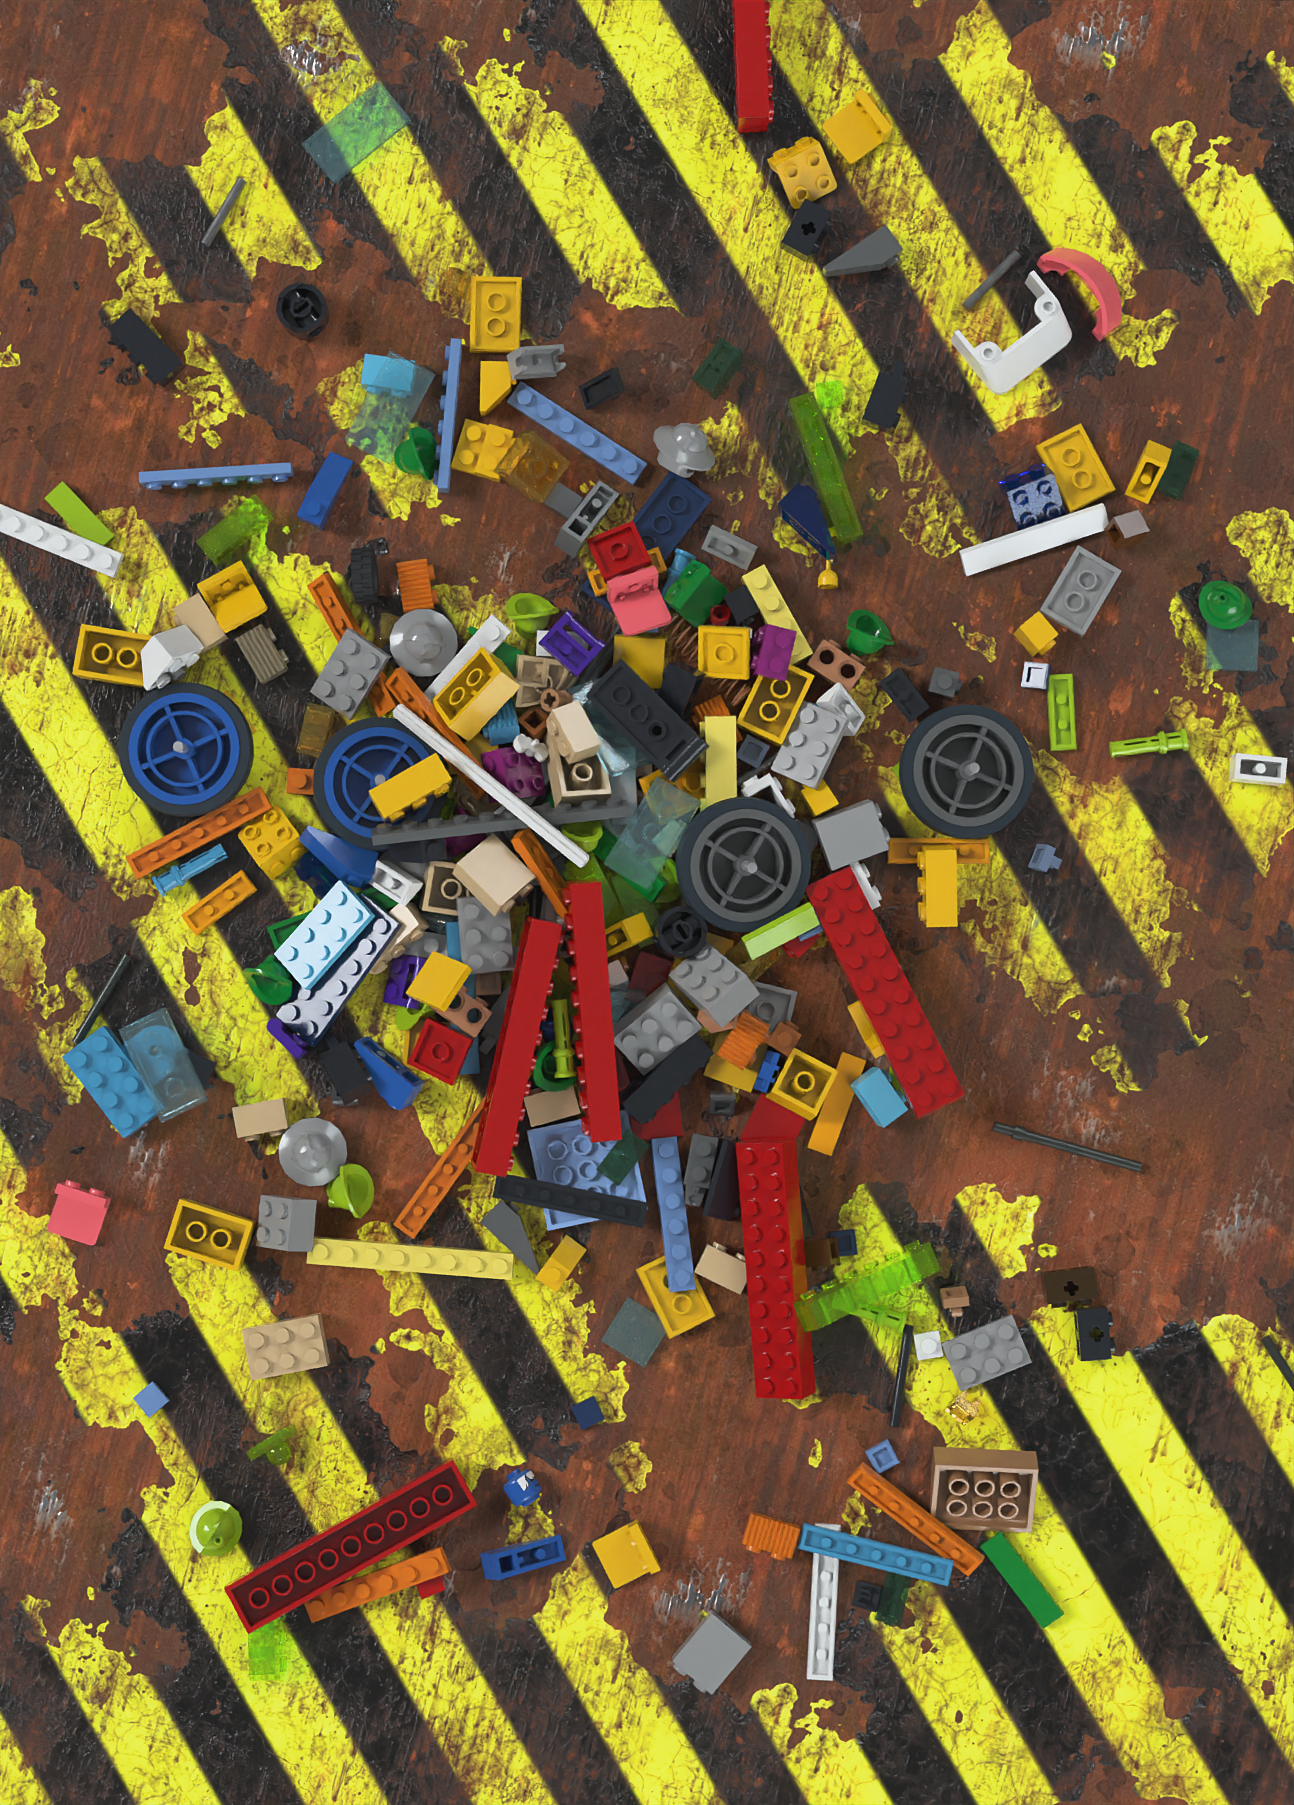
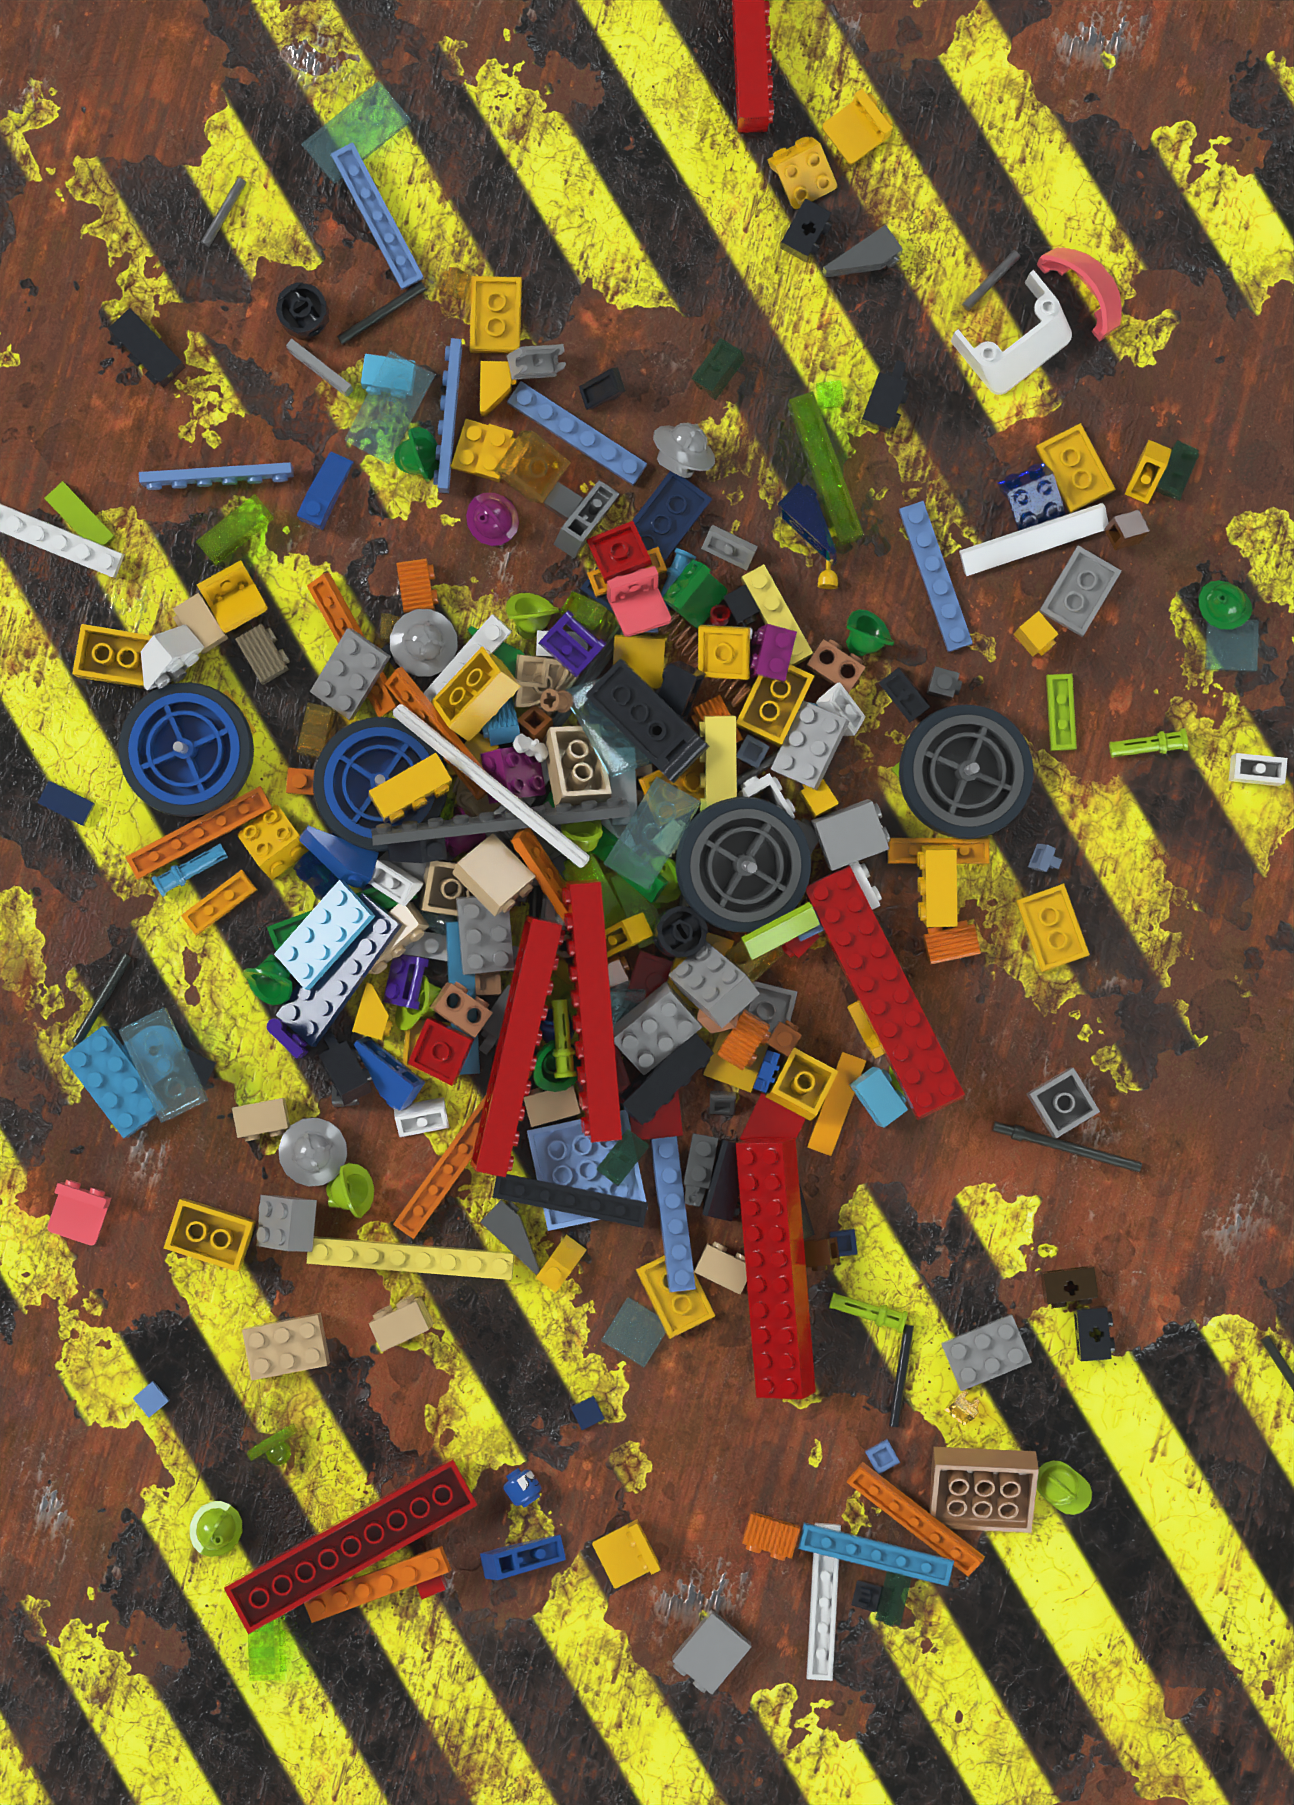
black tyre [351,547,379,604] -> none
yellow tile [406,951,472,1012] -> none
tan brick [546,700,602,764] -> none
clear neon green brick [793,1240,941,1332] -> none
white plate [913,1330,943,1360] -> none
medium nougat tile [940,1286,969,1317] -> none
green tile [980,1530,1064,1629] -> none
tile [1021,662,1052,690] -> none
none -> dark blue tile [37,781,95,826]
none -> light grey tile [286,339,353,397]
none -> medium blue plate [331,142,424,290]
none -> pearl dark grey bar [337,282,426,345]
none -> yellow slope [352,983,393,1040]
none -> tan brick [369,1294,434,1352]
none -> white slope [394,1097,449,1137]
none -> magenta helmet [466,493,519,546]
none -> clear neon green tile [559,591,607,630]
none -> medium blue plate [899,501,972,652]
none -> orange brick [923,920,981,965]
none -> yellow tile [1016,884,1090,972]
none -> light grey brick [1026,1068,1100,1138]
none -> lime piece [1037,1461,1092,1515]

